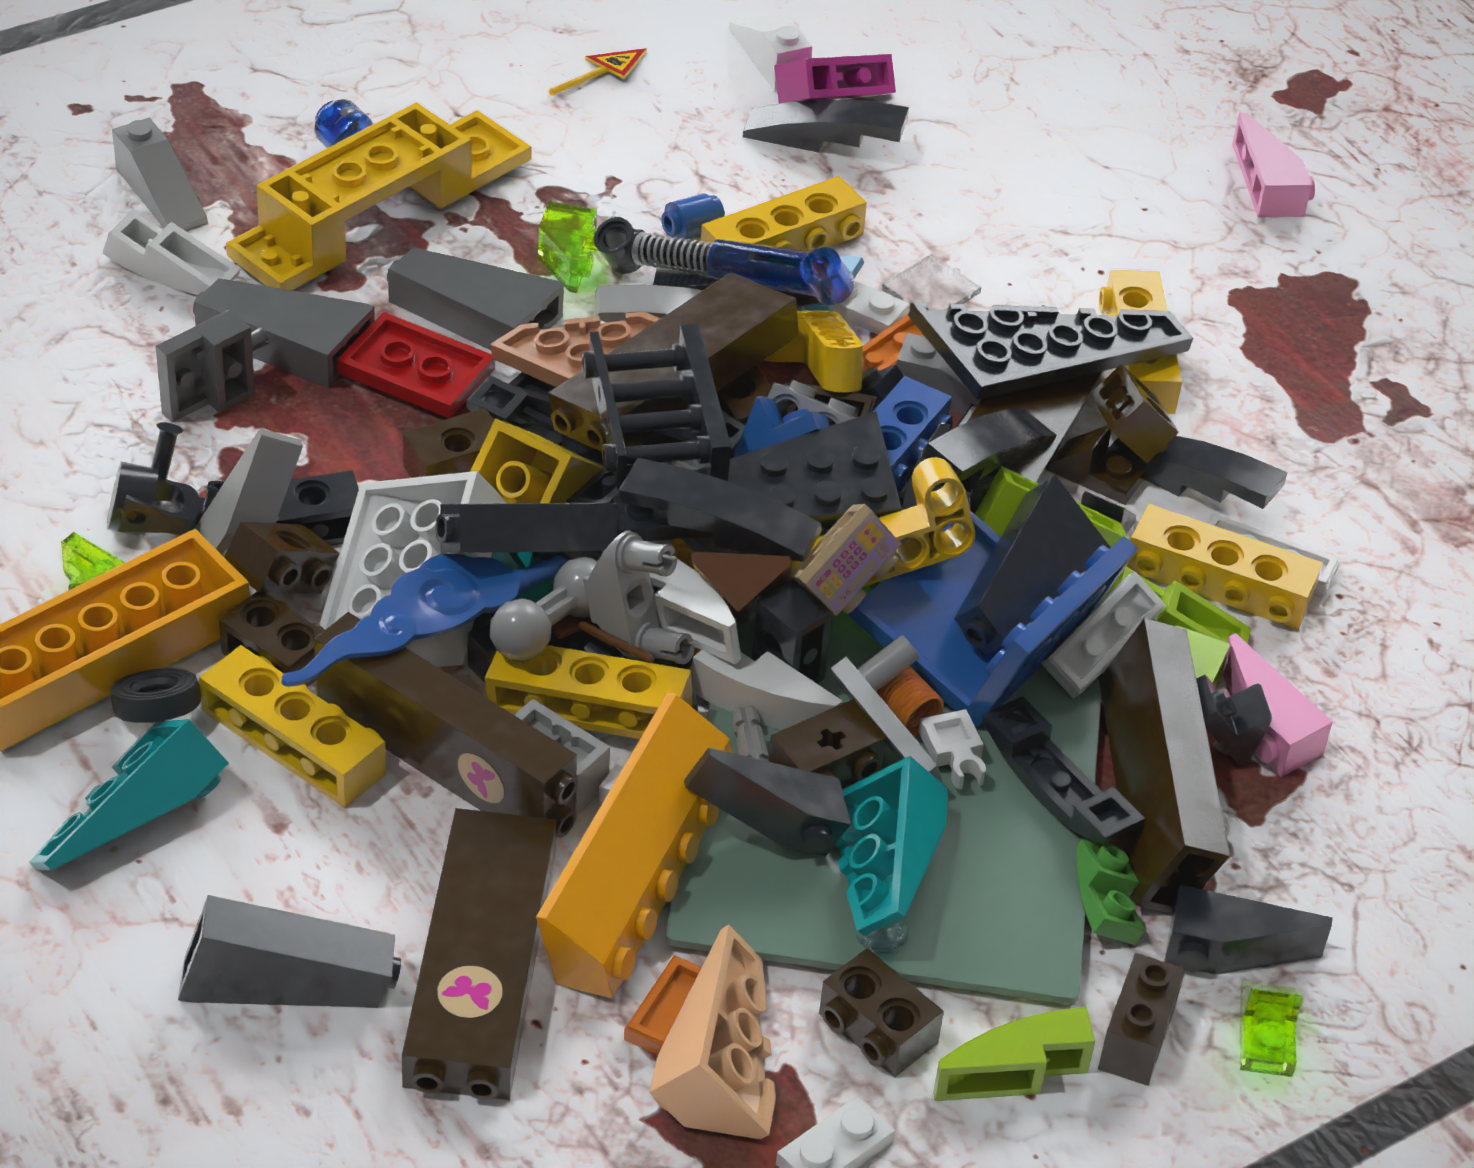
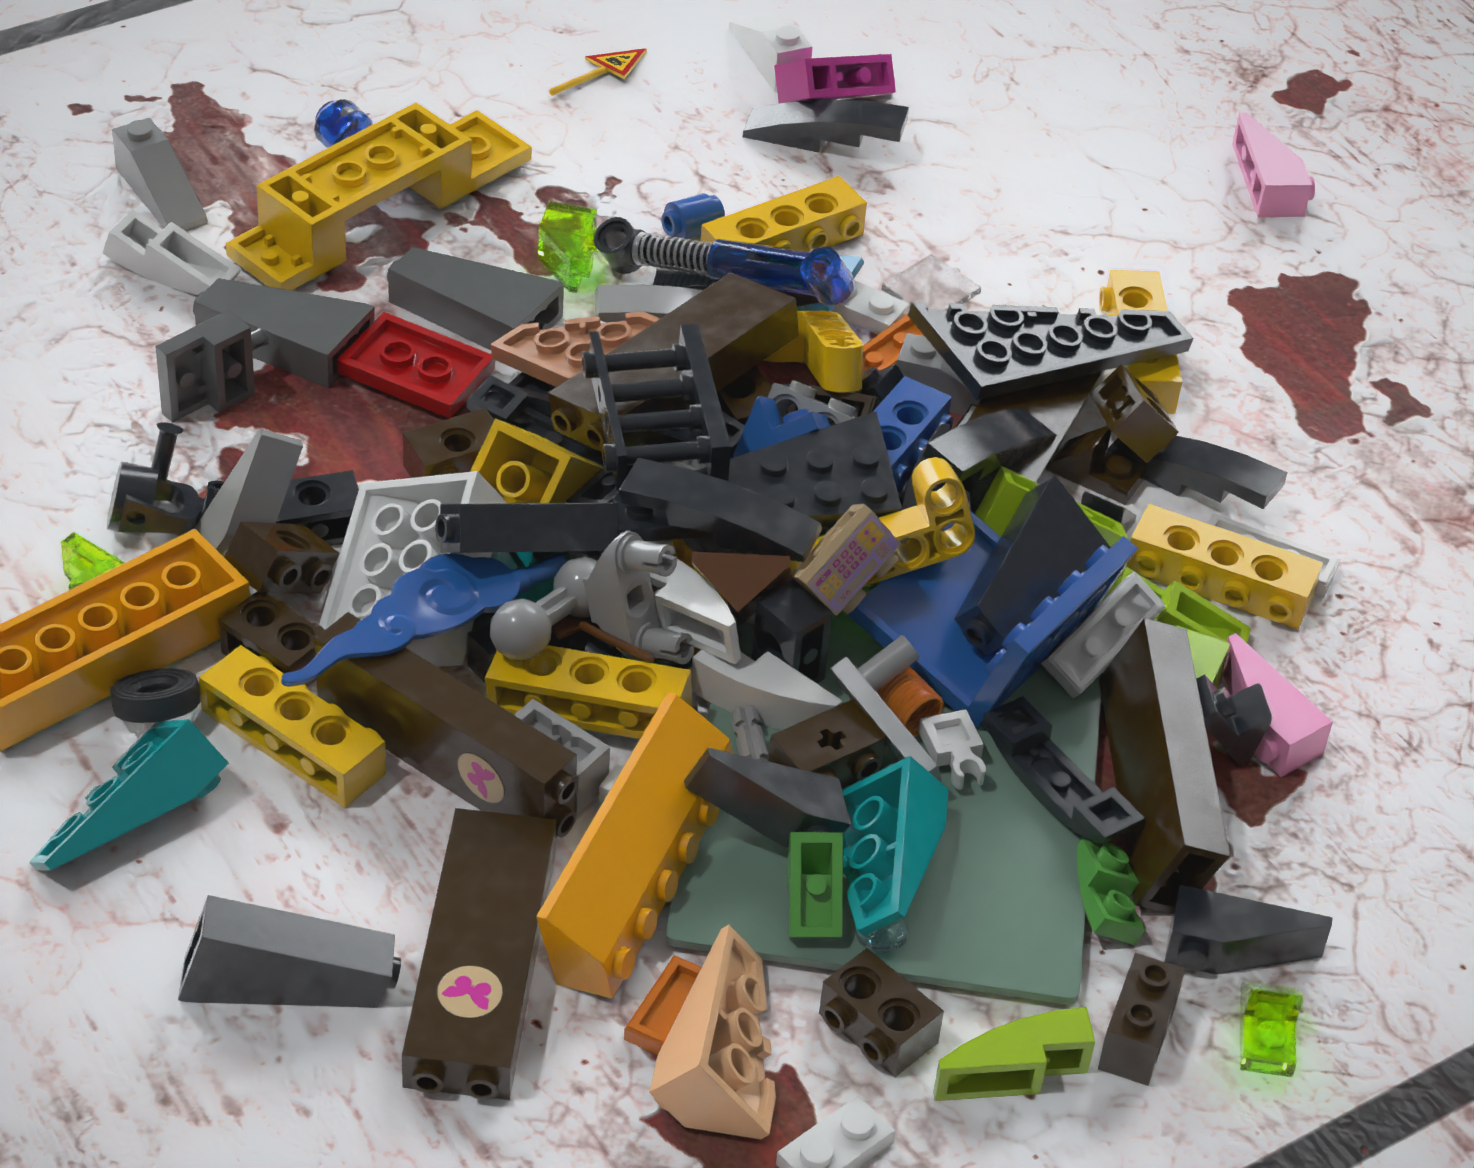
none -> bright green slope [786,832,843,938]

